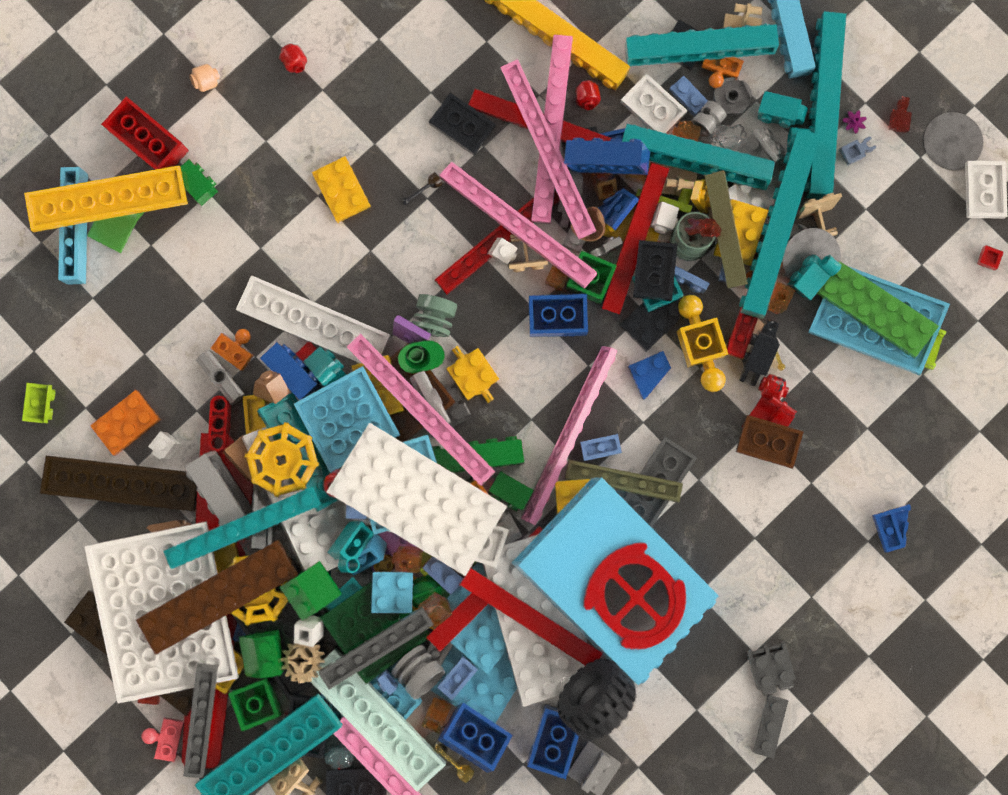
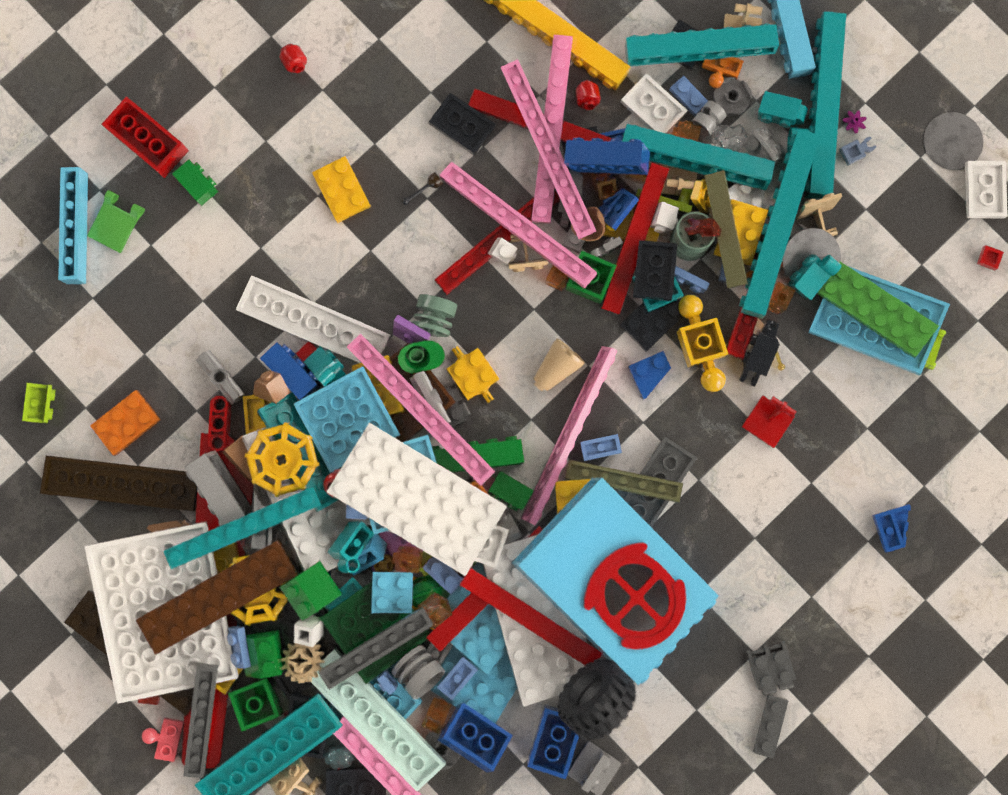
yellow plate [24,166,188,232] -> none
white brick [148,431,182,459] -> none
light nougat head [189,64,220,92] -> none
orange plate [210,329,254,371] -> none
clear yellow hinge [435,745,474,783] -> none
blue brick [529,294,588,337] -> none
reddish brown plate [736,415,804,469] -> none
red head [758,374,789,400] -> none
clear red plate [888,96,912,133] -> none
none -> medium blue plate [227,626,251,669]
none -> tan cone [533,338,585,391]

